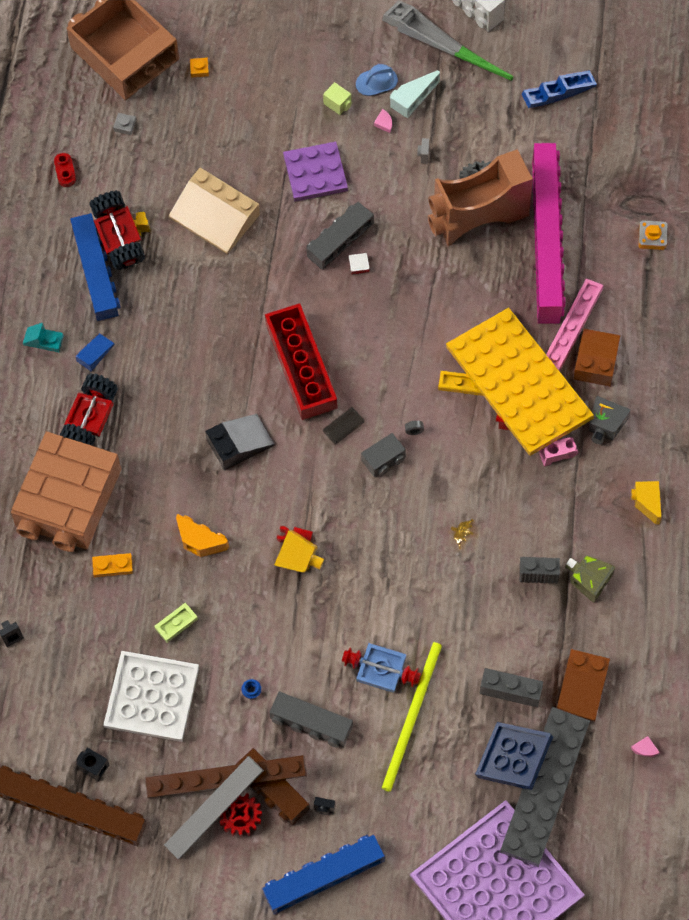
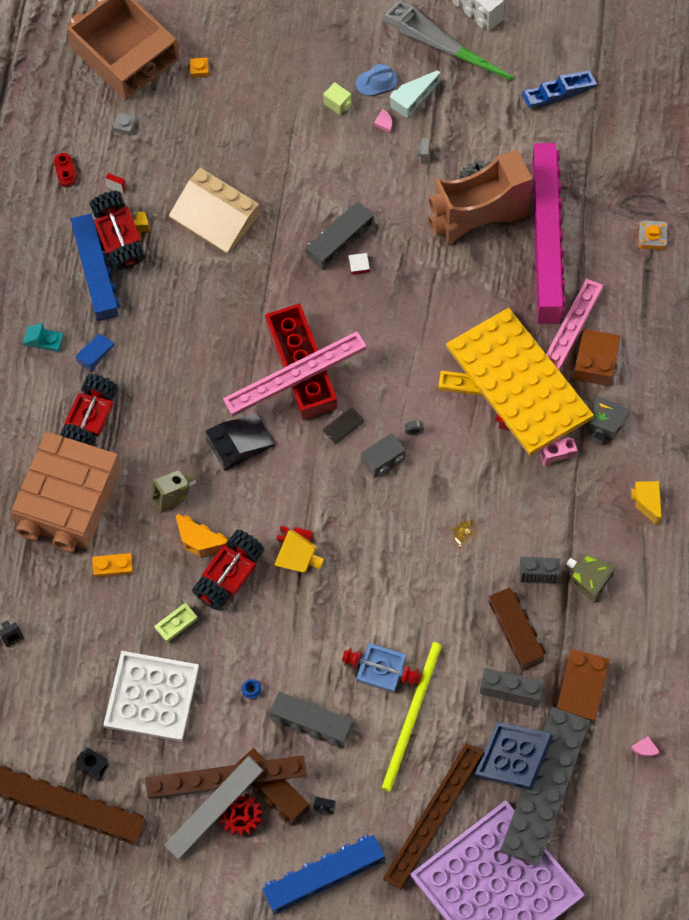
medium lavender plate [283,142,348,202] -> none
none -> tile [105,173,126,193]
none -> olive torso [151,470,196,513]
none -> plate [192,529,265,611]
none -> bright pink plate [223,332,367,417]
none -> reddish brown plate [383,743,484,891]
none -> reddish brown brick [488,587,546,671]

